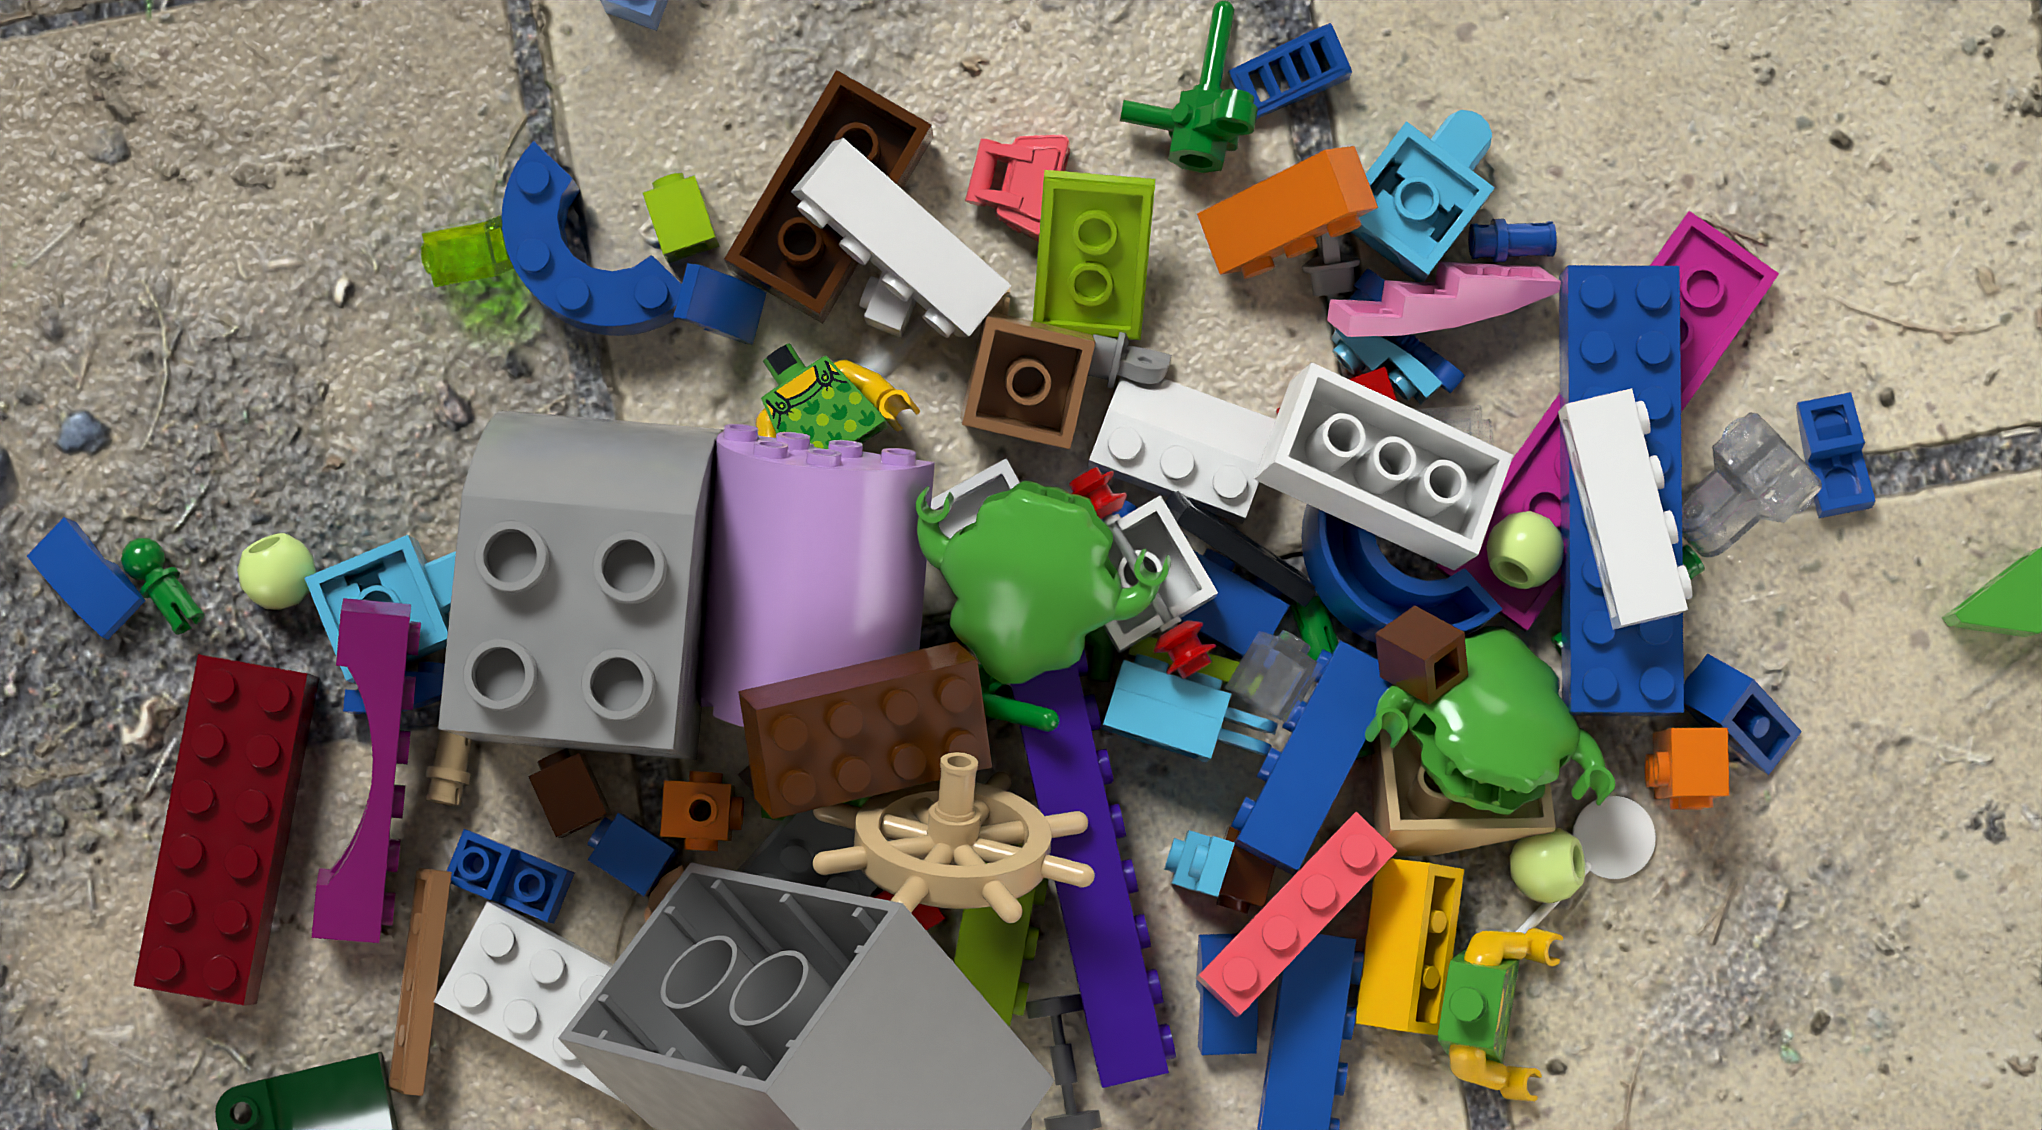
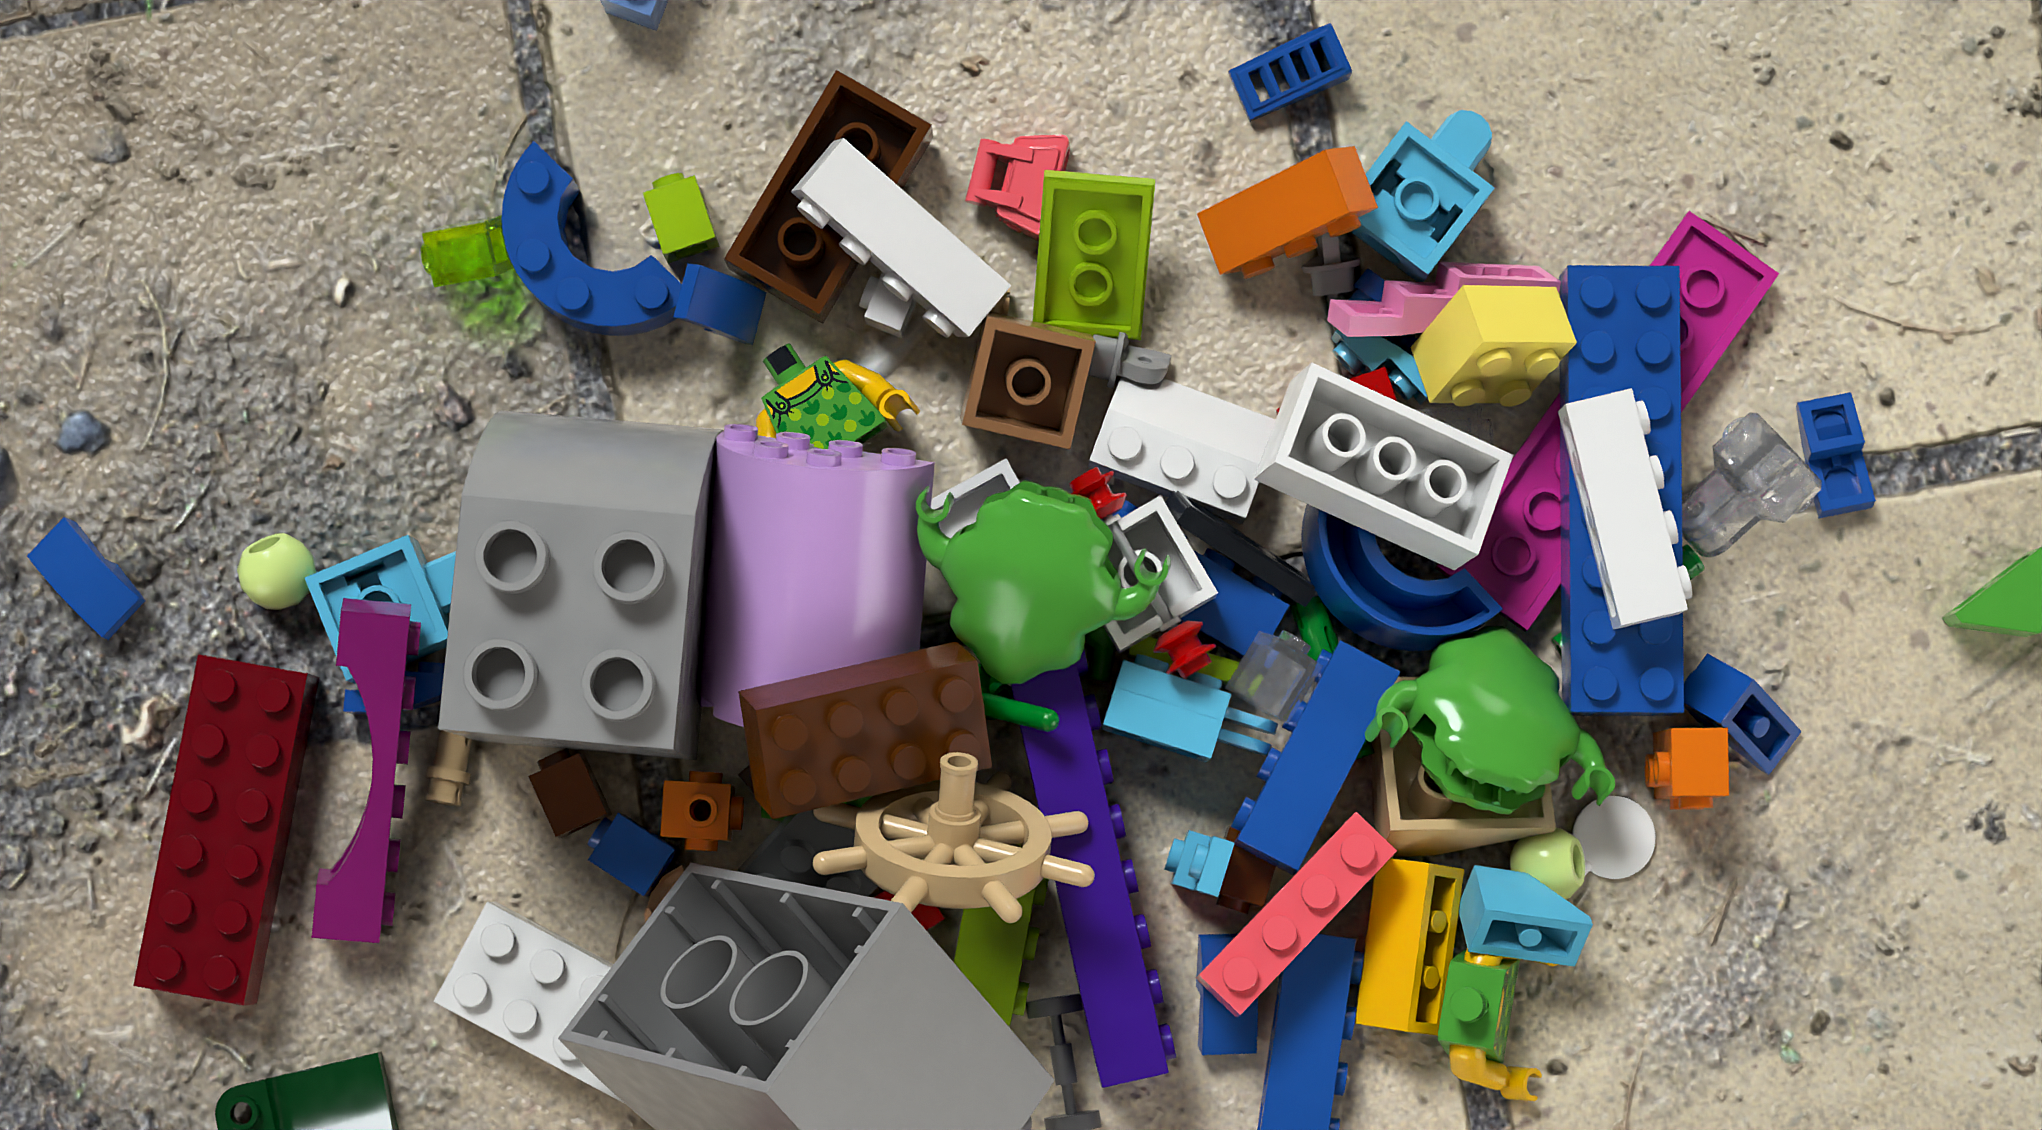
green pin [121,538,205,635] -> none
medium nougat tile [389,868,452,1096] -> none
blue slope [447,829,575,924] -> none
green piece [1120,0,1258,173] -> none
reddish brown brick [1375,606,1468,704] -> none
blue pin [1468,218,1557,263] -> none
yellowish green piece [1487,511,1564,589] -> none
none -> light yellow brick [1410,285,1577,407]
none -> medium azure slope [1459,865,1593,967]

